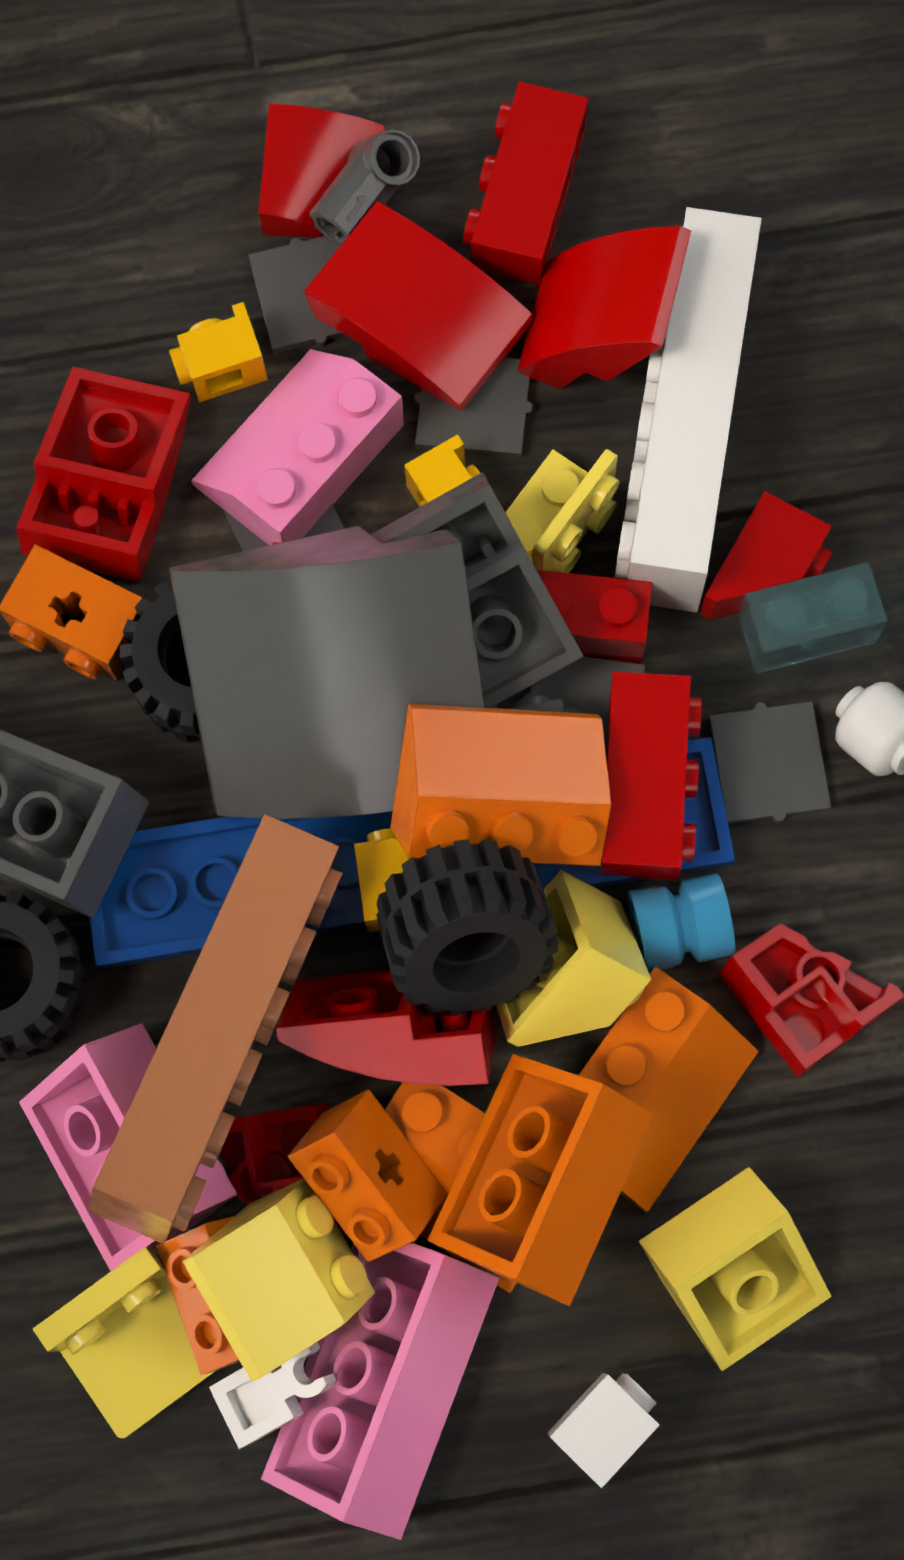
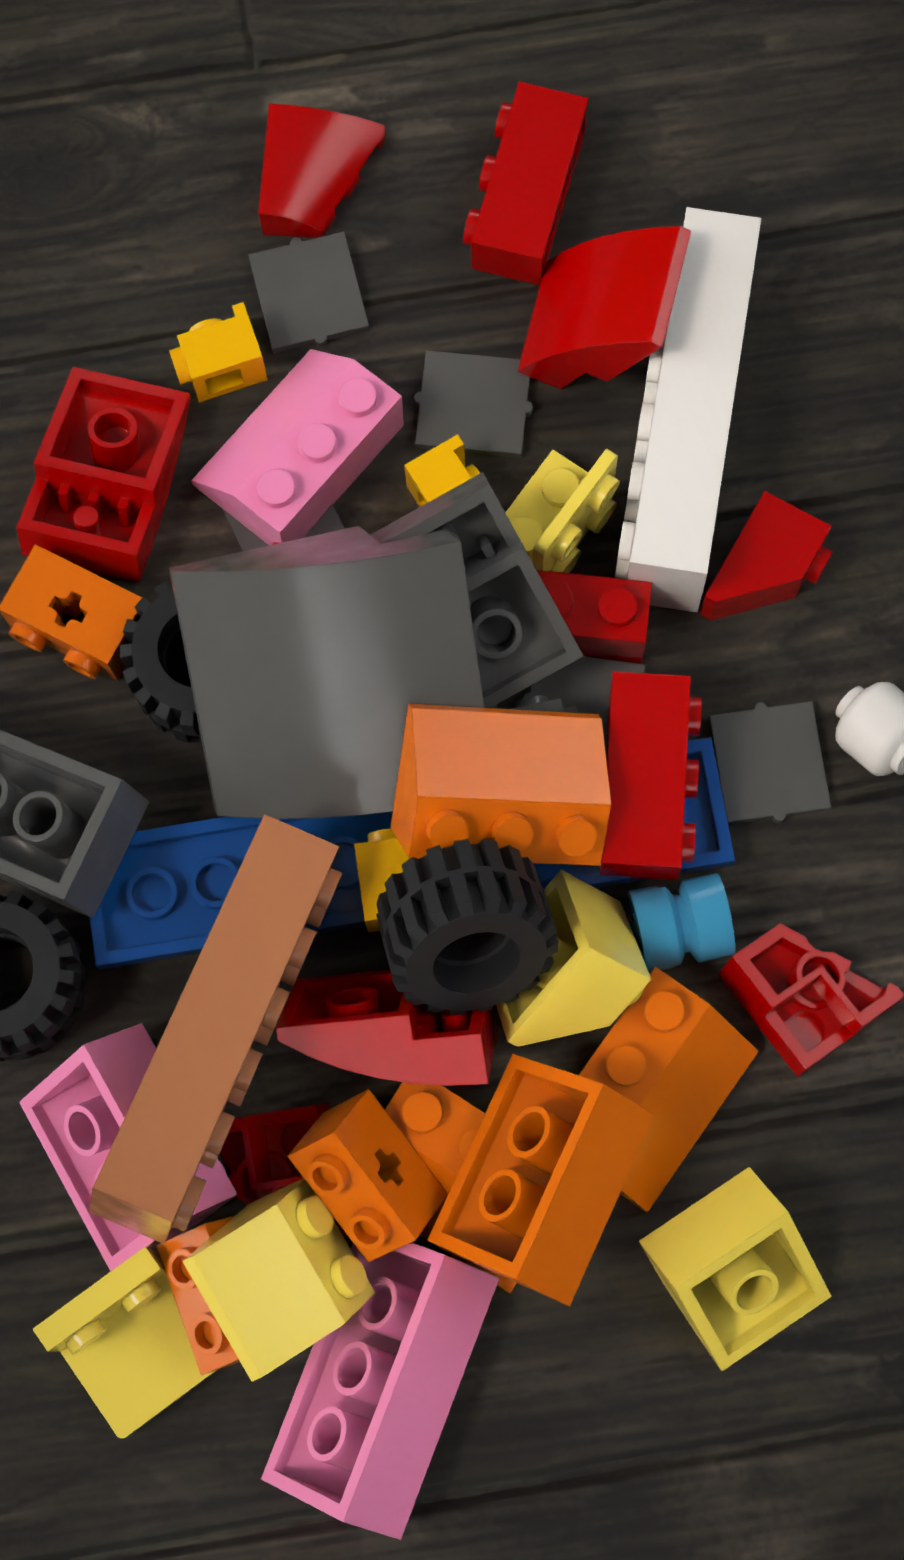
white plate [209,1342,337,1449] -> none
red slope [303,201,534,412] -> none
dark grey piece [309,129,420,245] -> none
white brick [548,1373,659,1488] -> none
clear light blue brick [739,562,887,674] -> none

